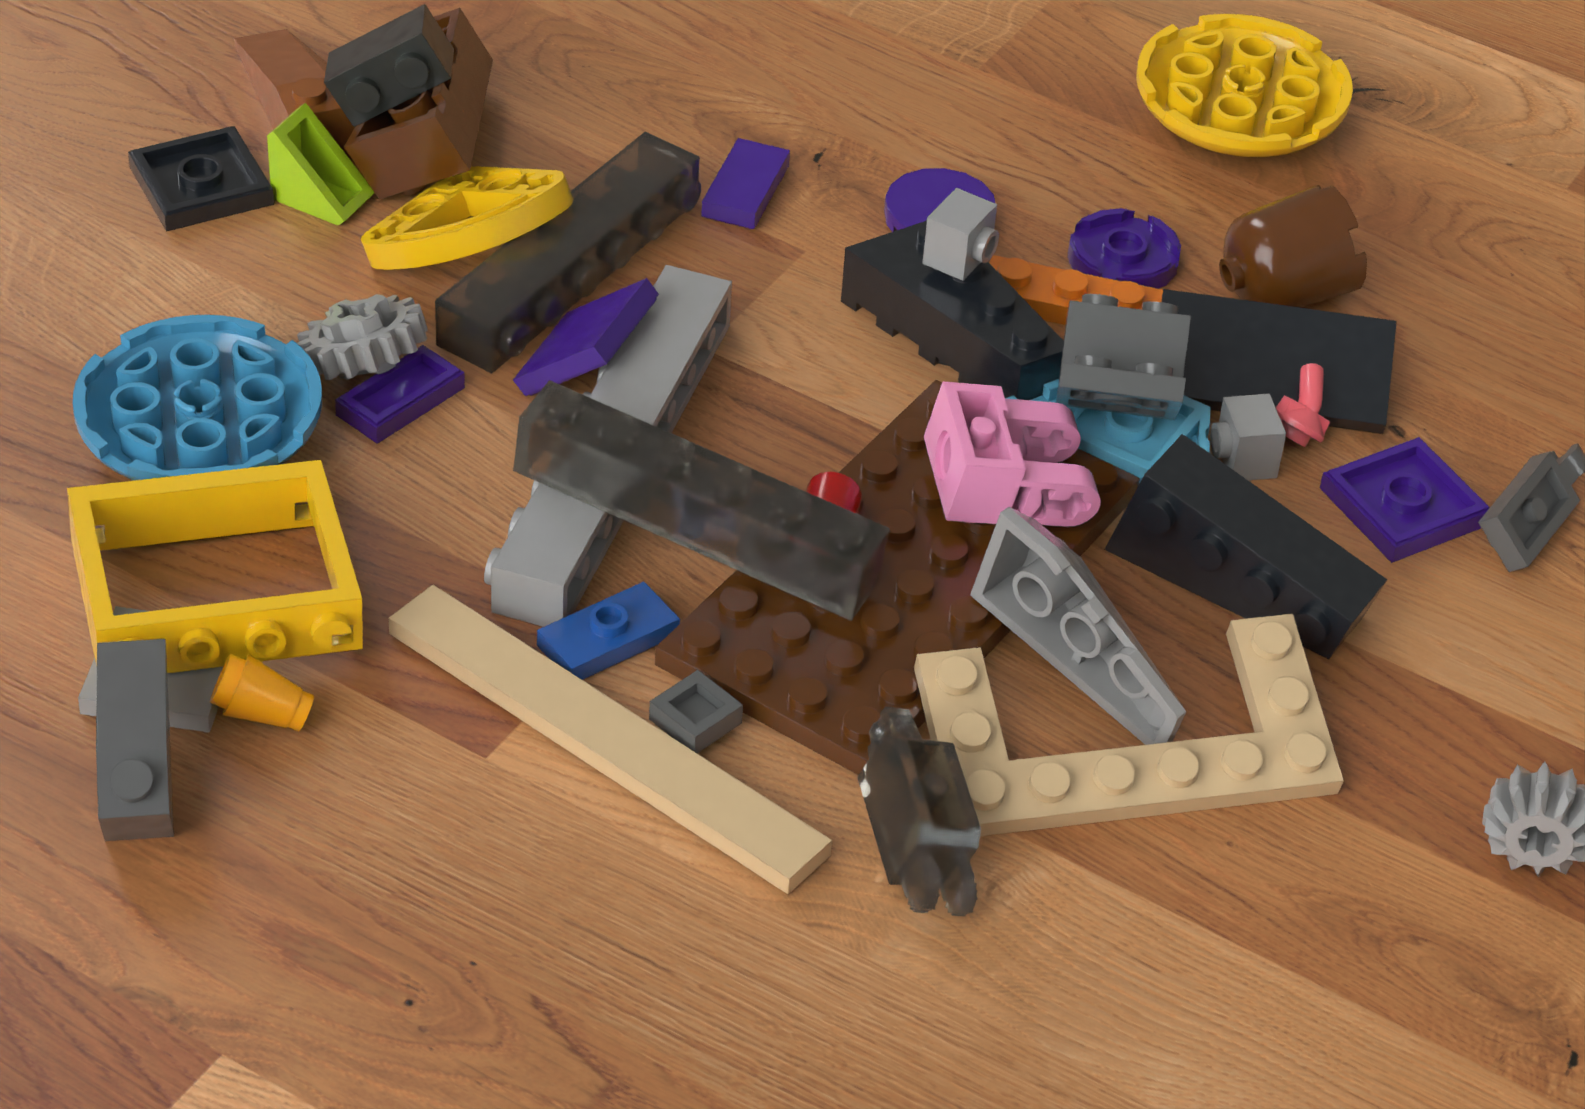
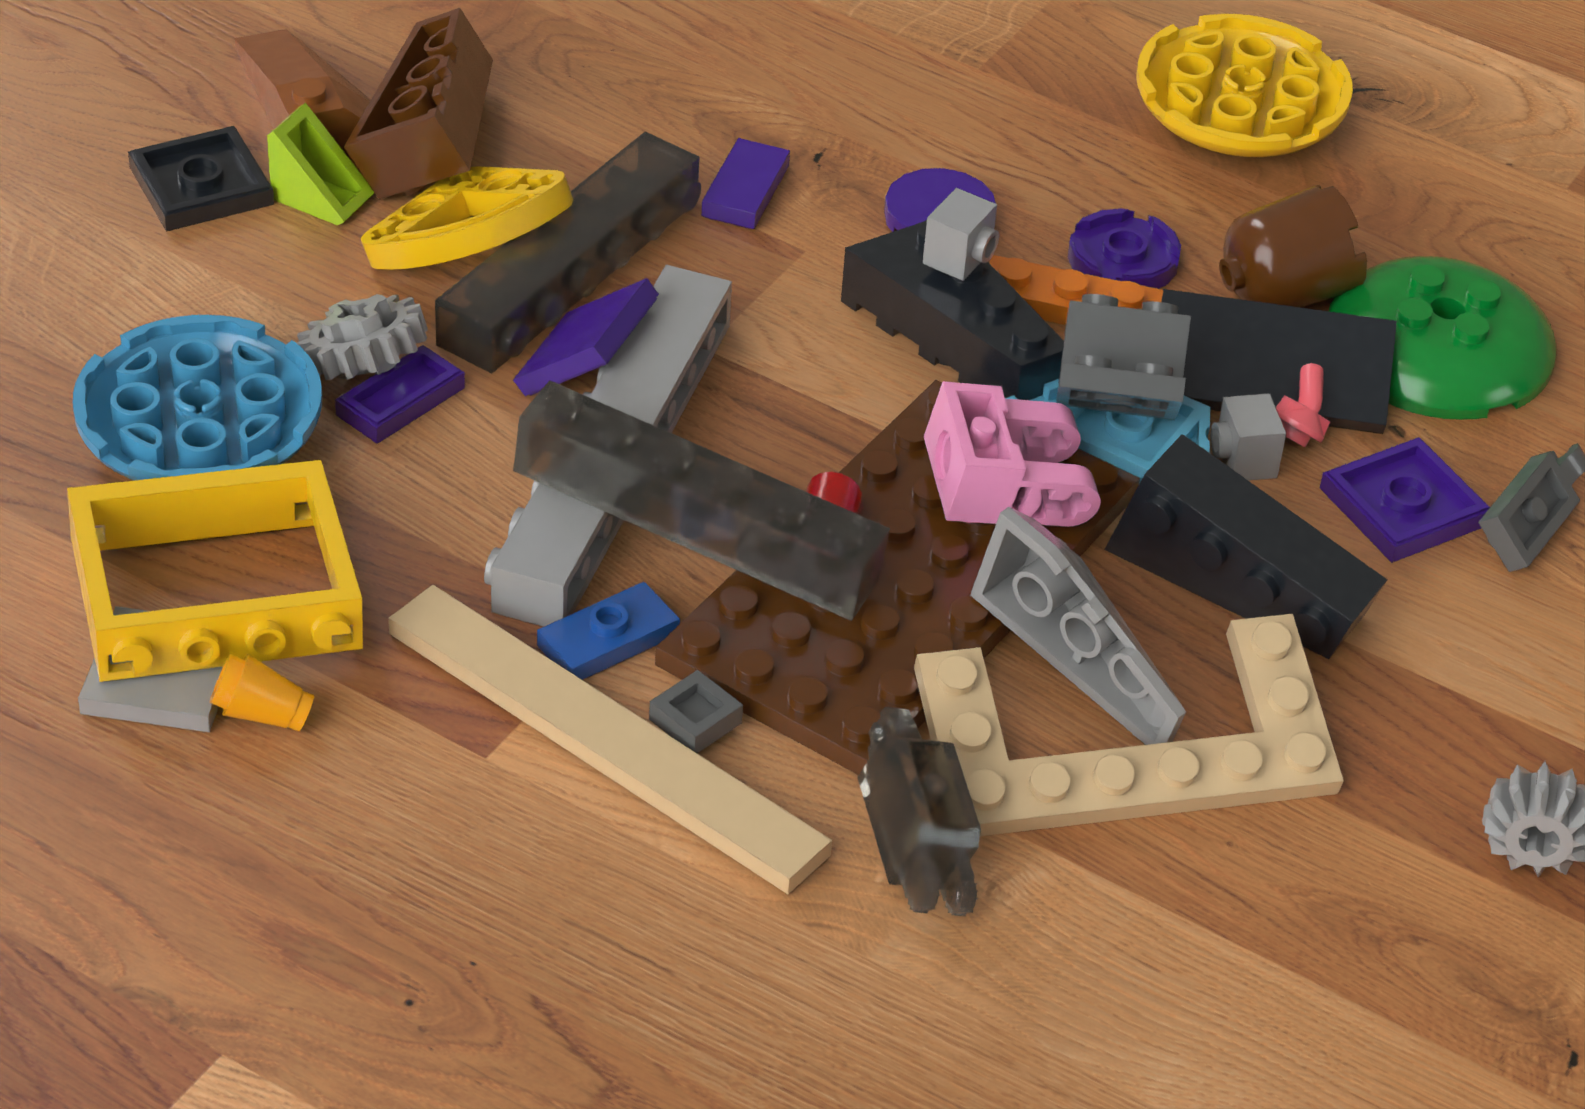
dark grey slope [96,639,174,841] -> none
pearl dark grey brick [324,4,454,127] -> none
none -> green brick [1329,256,1557,420]

